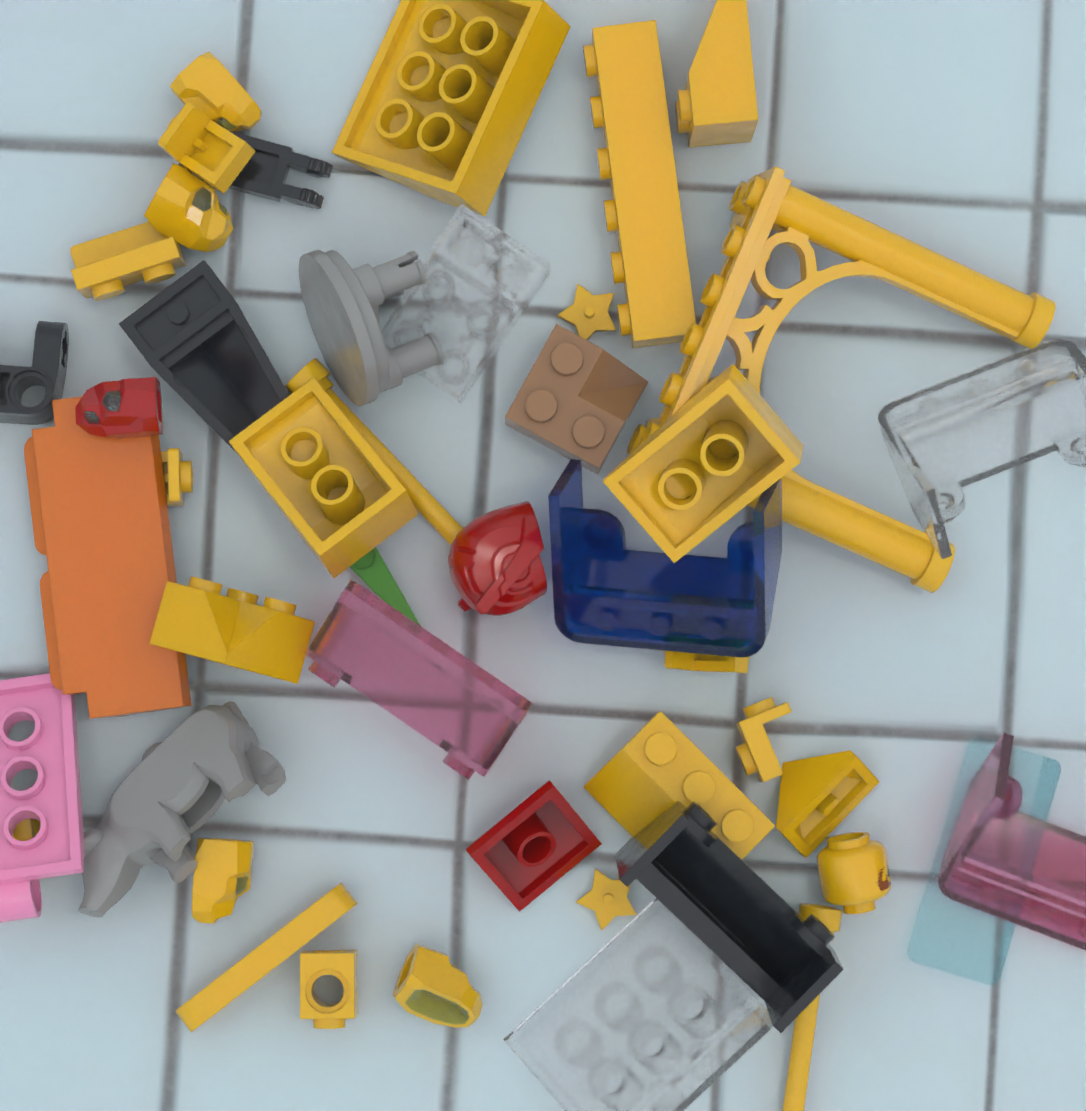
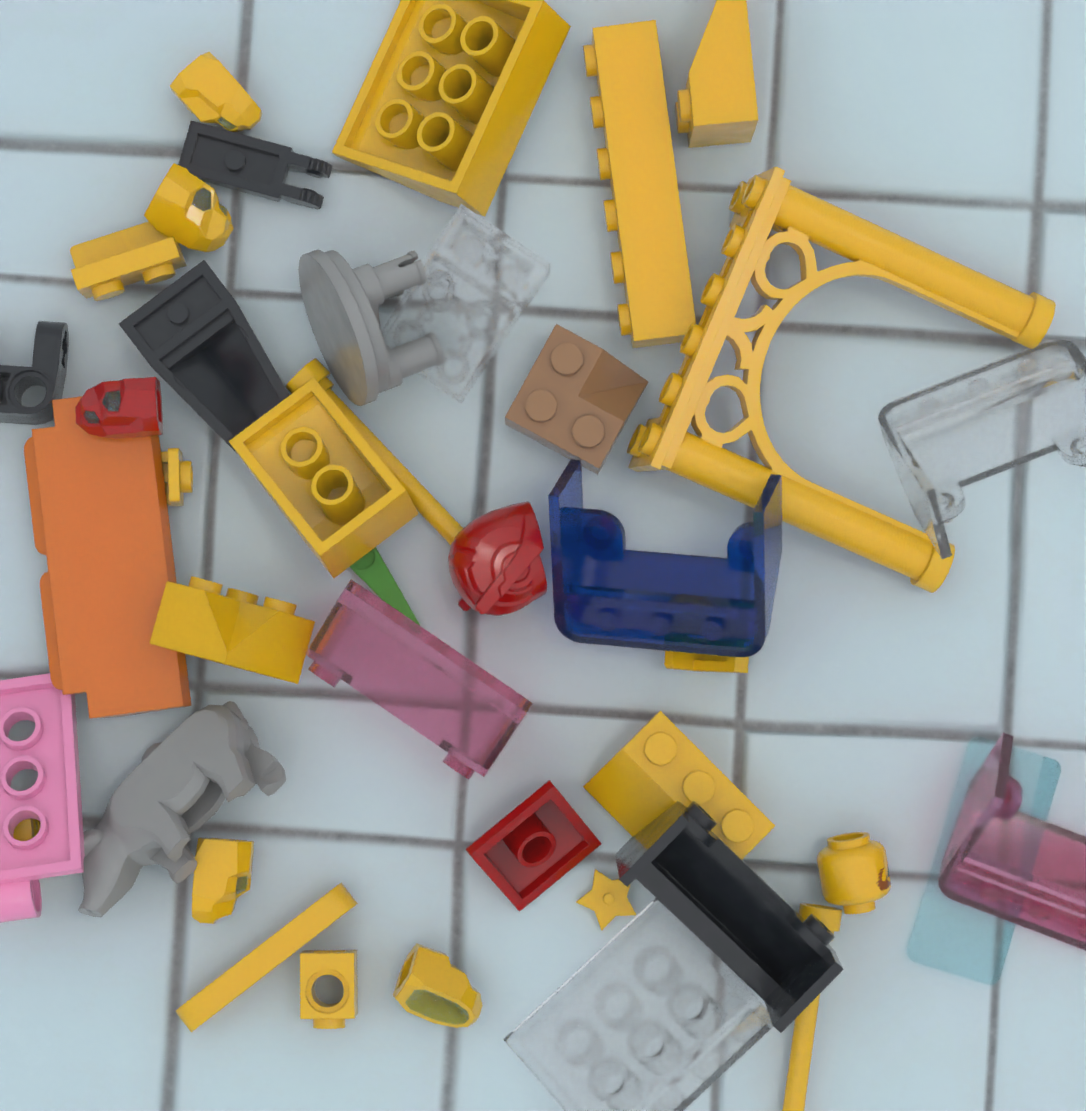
yellow bracket [158,102,256,194] -> none
yellow piece [557,283,617,340] -> none
yellow slope [603,364,804,563] -> none
yellow bracket [735,697,792,782] -> none
yellow slope [776,750,879,858] -> none

